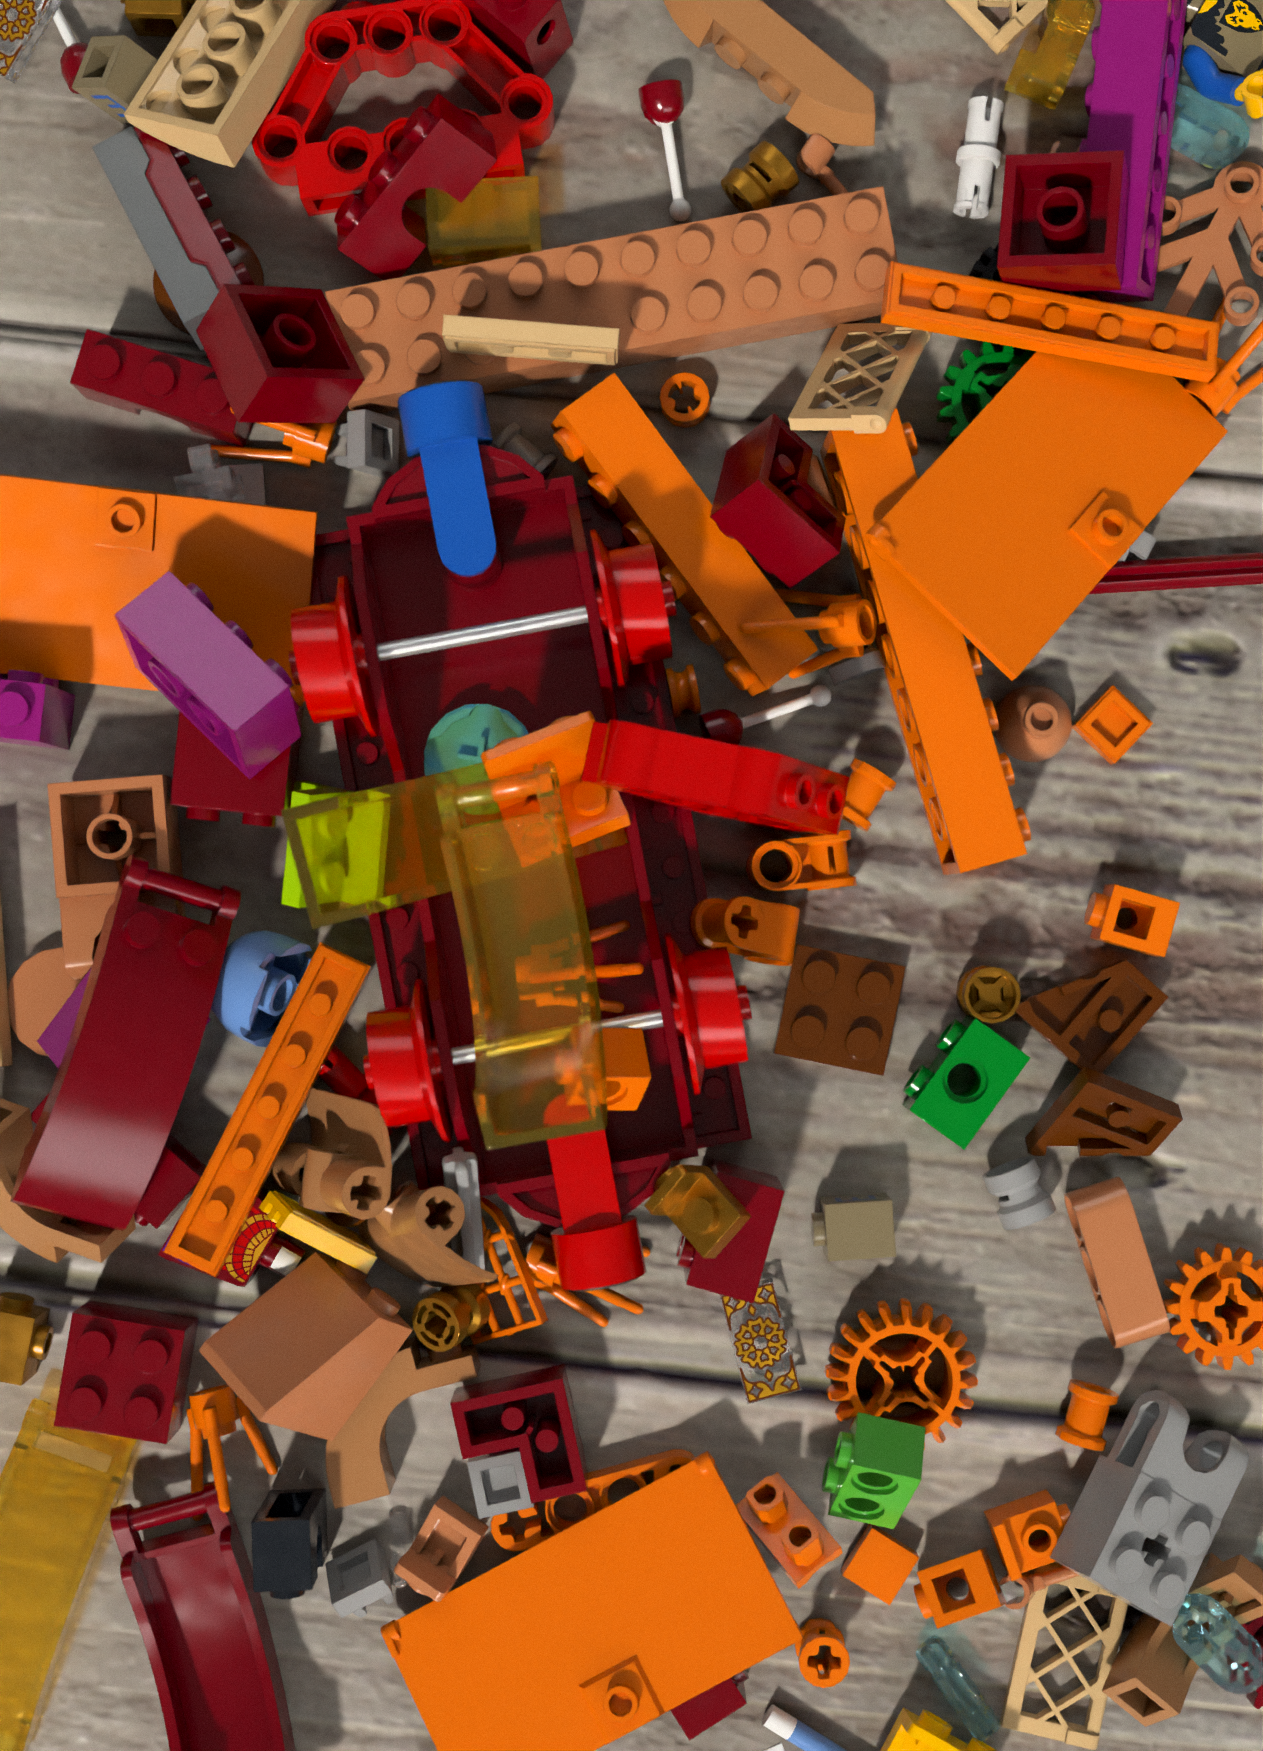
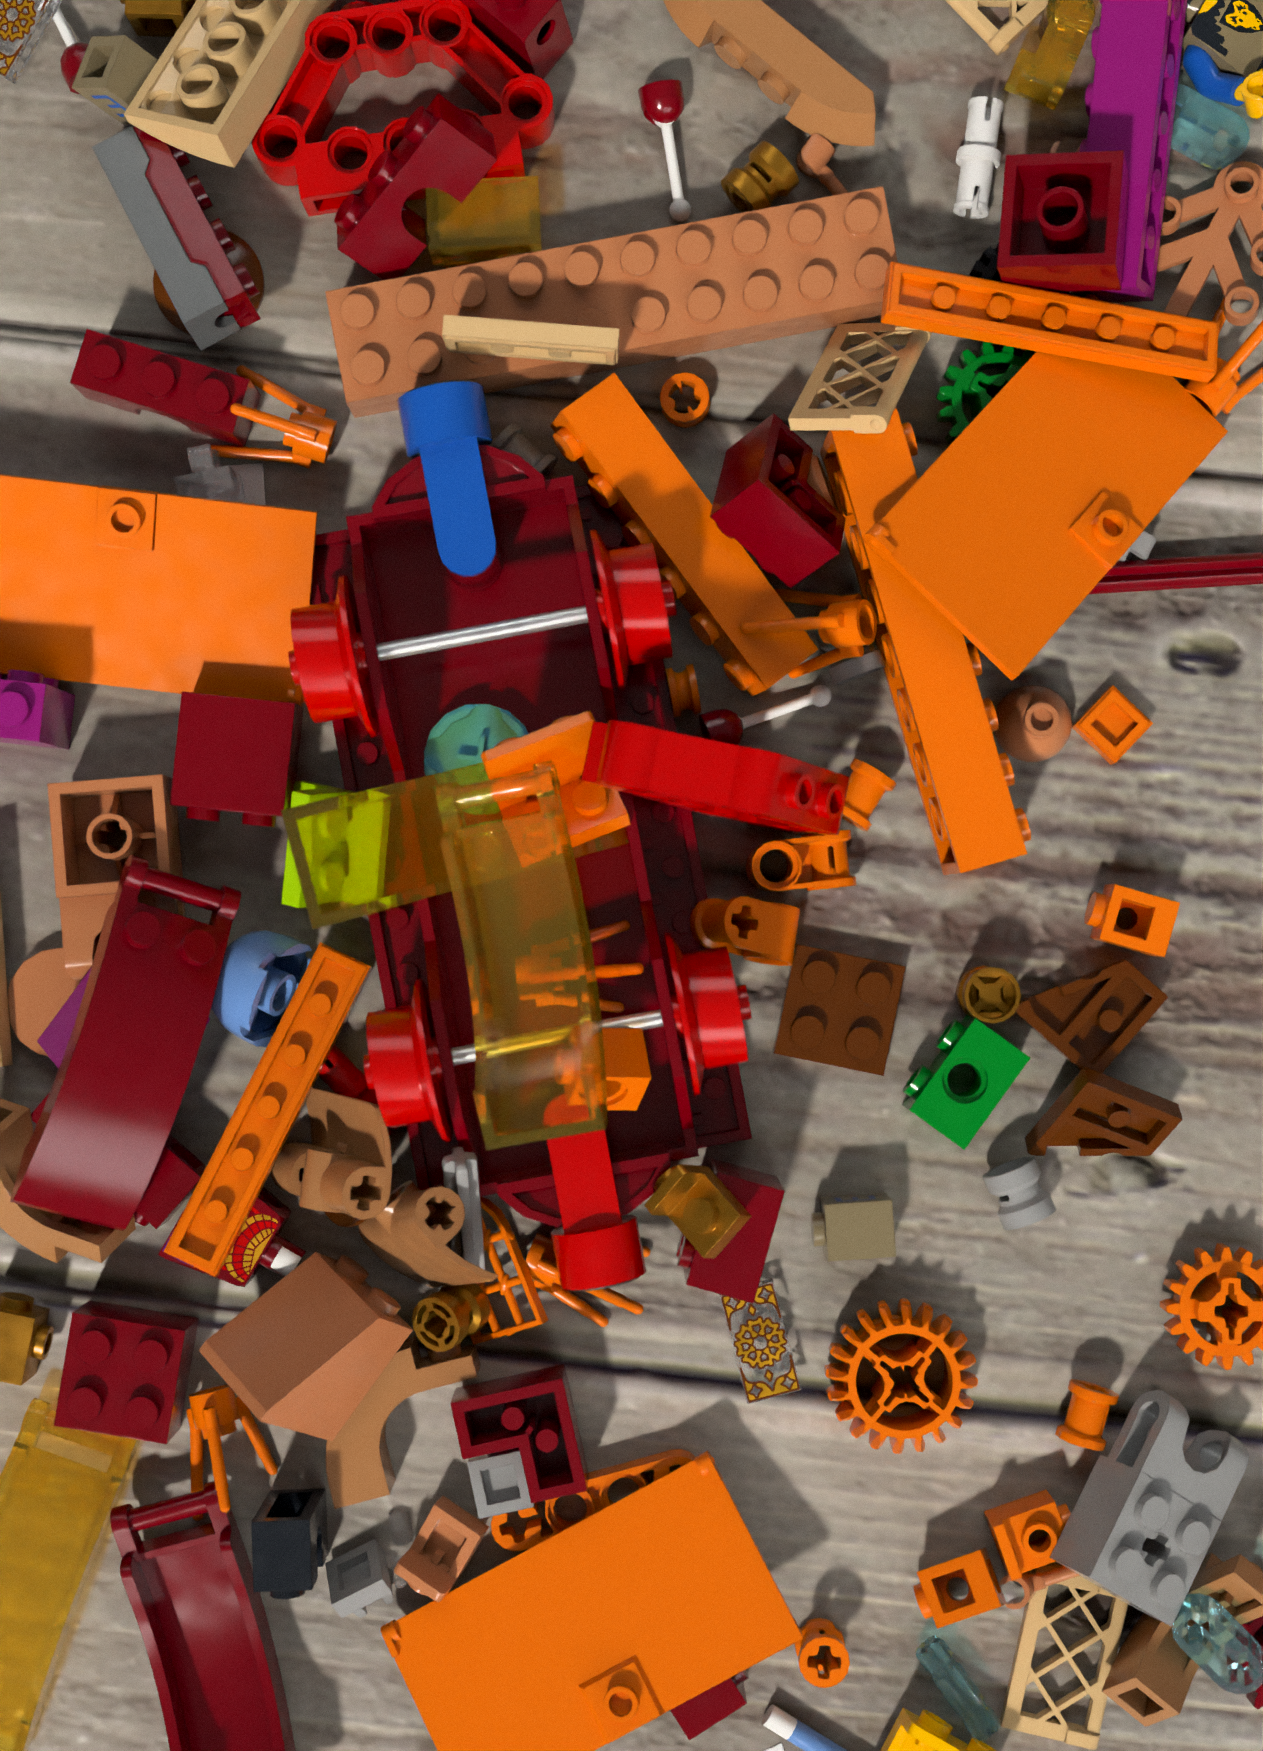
magenta brick [115,571,302,779] -> none
dark red brick [196,284,365,423] -> none
yellow tile [259,1190,378,1274] -> none
light grey tile [335,409,399,477] -> none
orange hips [736,1472,843,1589] -> none
bright green brick [822,1412,926,1529] -> none
orange tile [840,1524,919,1605] -> none
nougat beam [1064,1176,1170,1349] -> none

